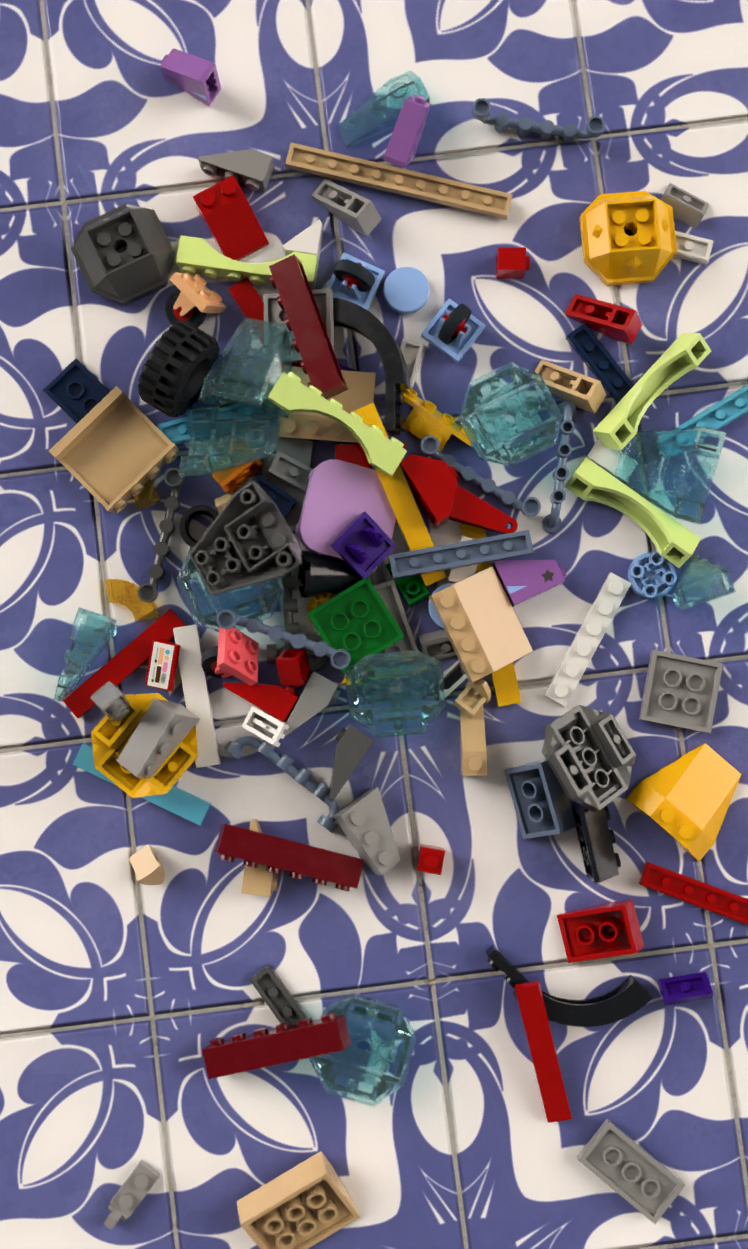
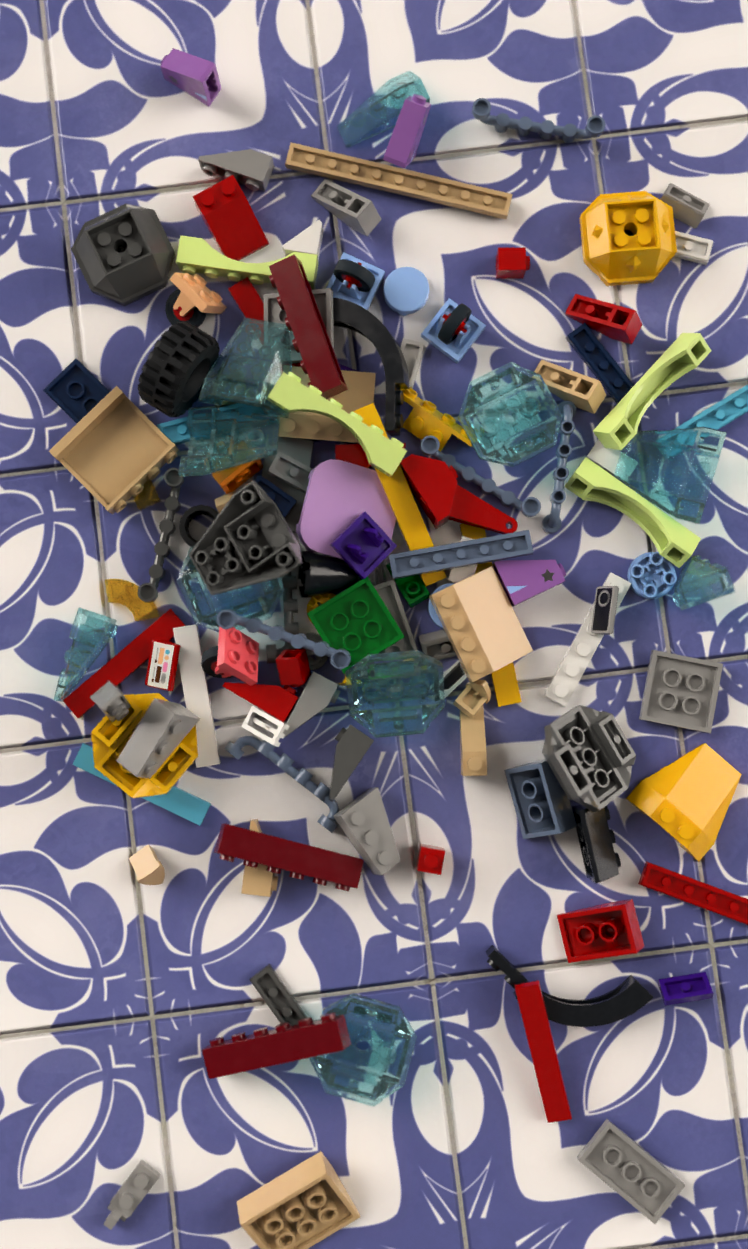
none -> slope [591,586,619,635]

